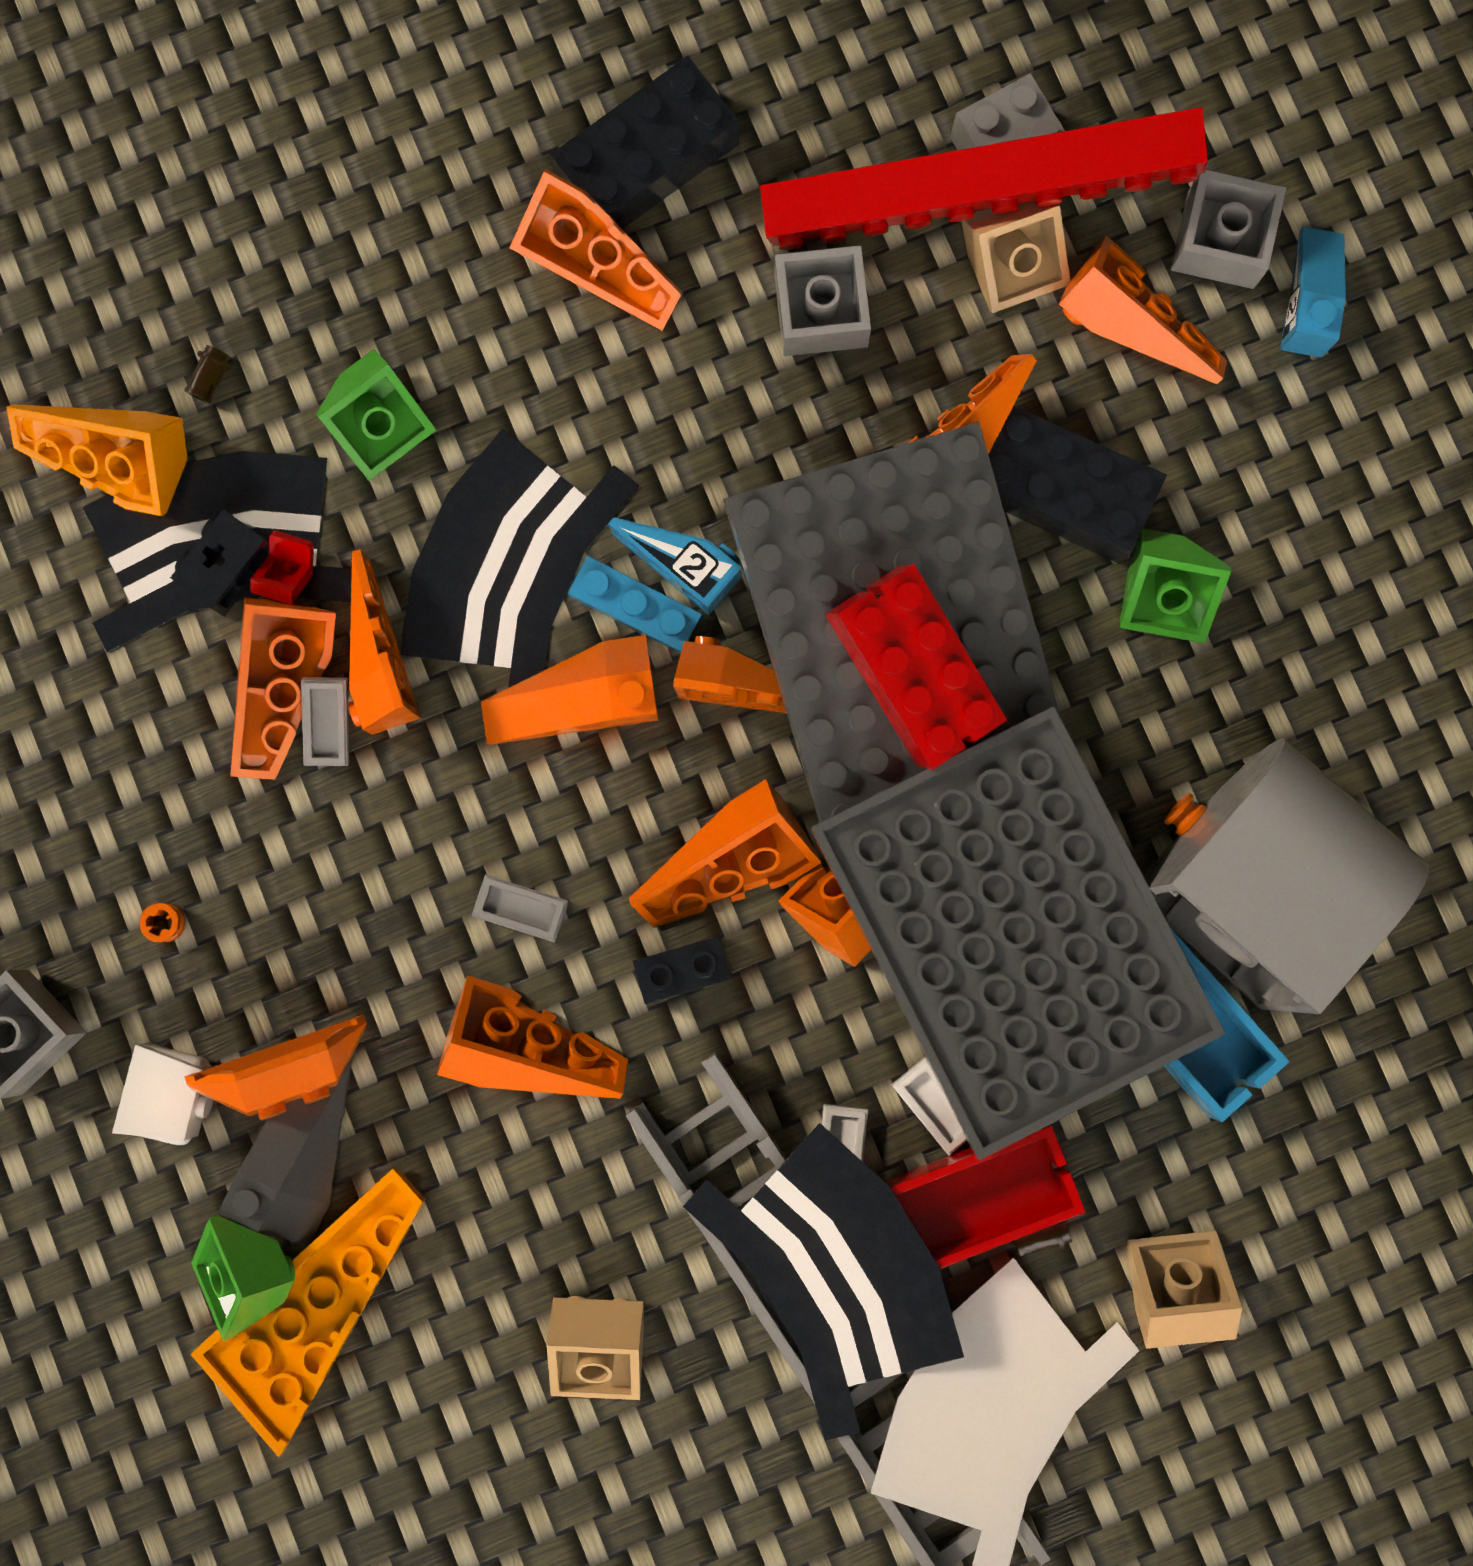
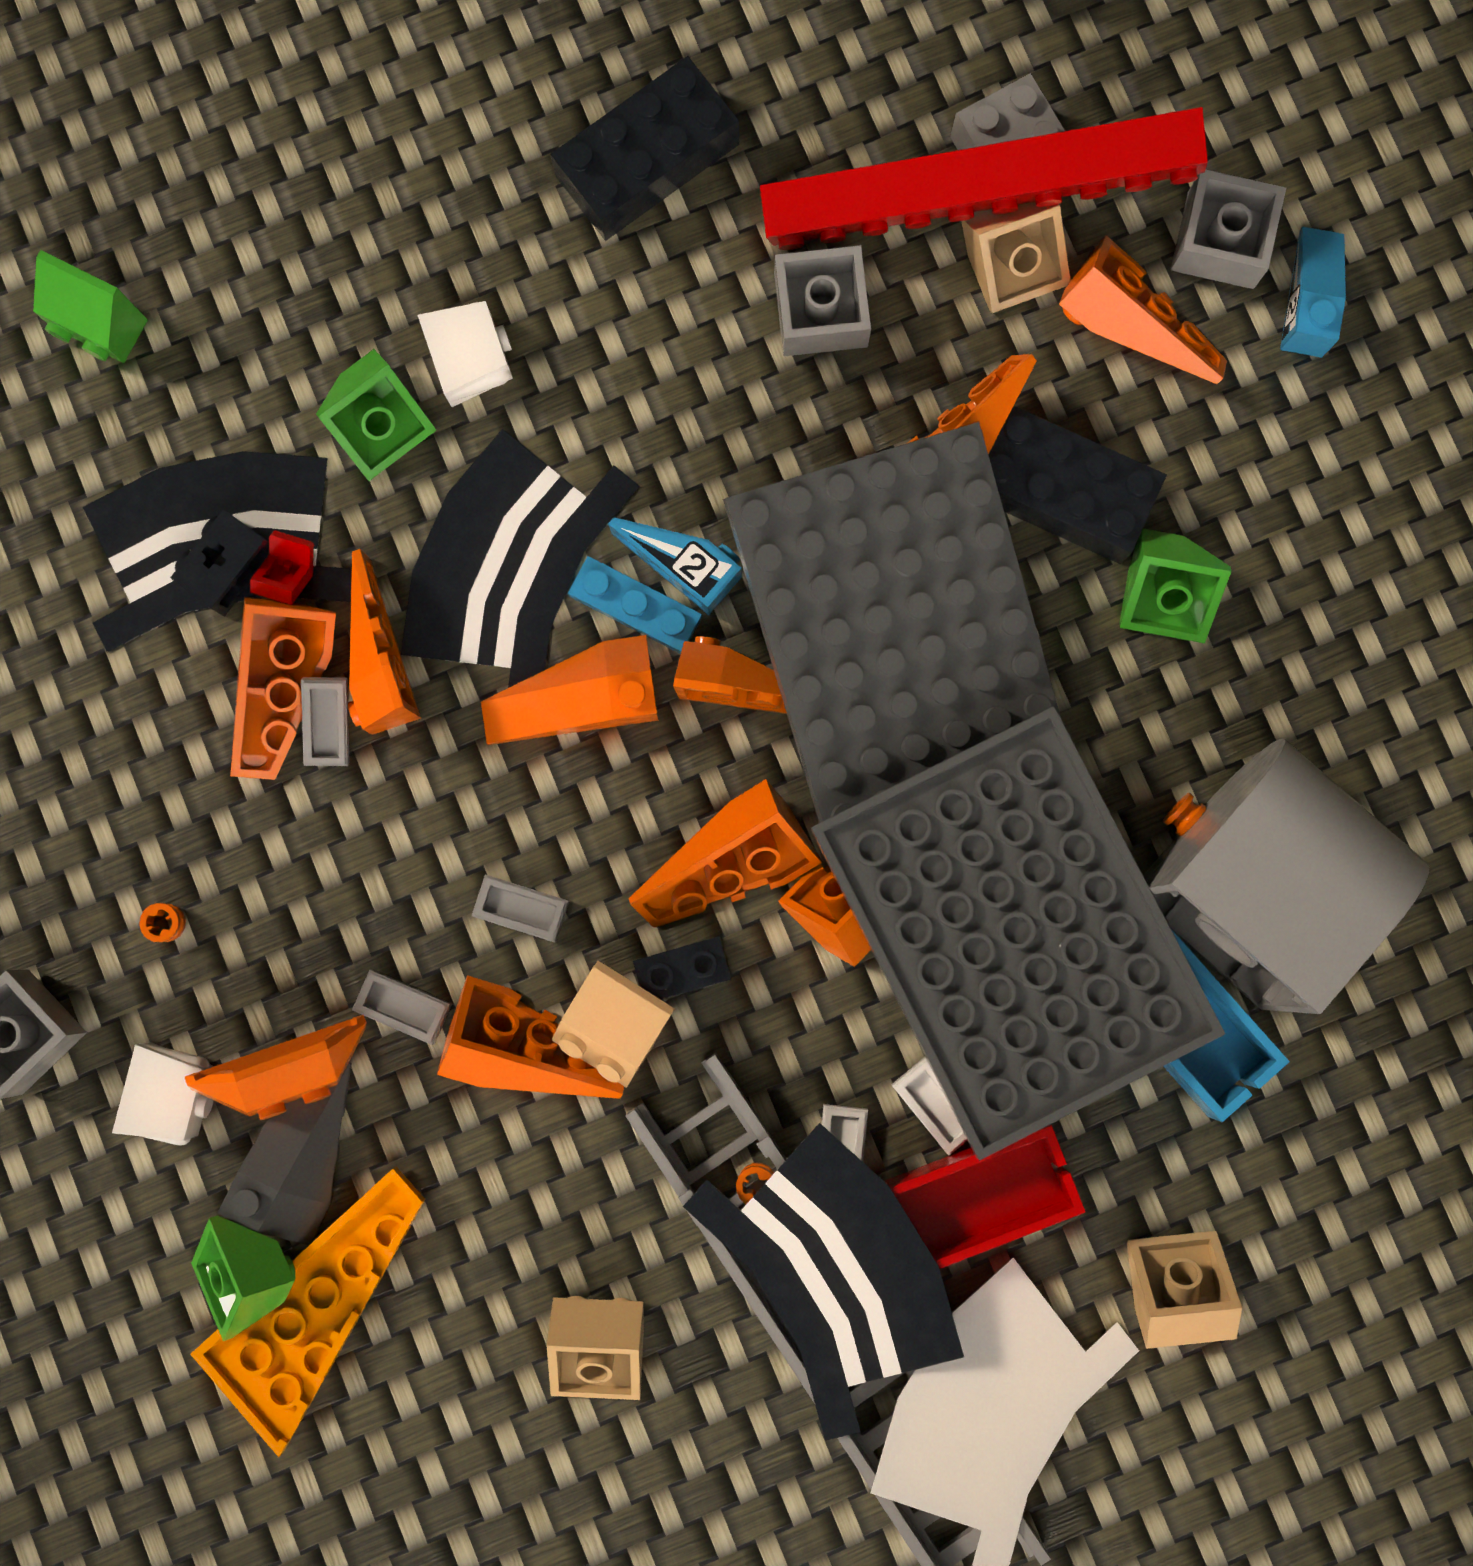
light orange wedge [6,404,188,516] -> none
dark brown pin [184,345,231,404] -> none
orange wedge [509,169,682,331] -> none
red piece [824,564,1007,770] -> none
dark brown pin [1015,1220,1072,1258] -> none
none -> bright green slope [33,250,148,363]
none -> light grey tile [352,969,452,1045]
none -> white torso [418,301,513,407]
none -> tan slope [552,961,675,1088]
none -> orange bush [736,1163,775,1204]

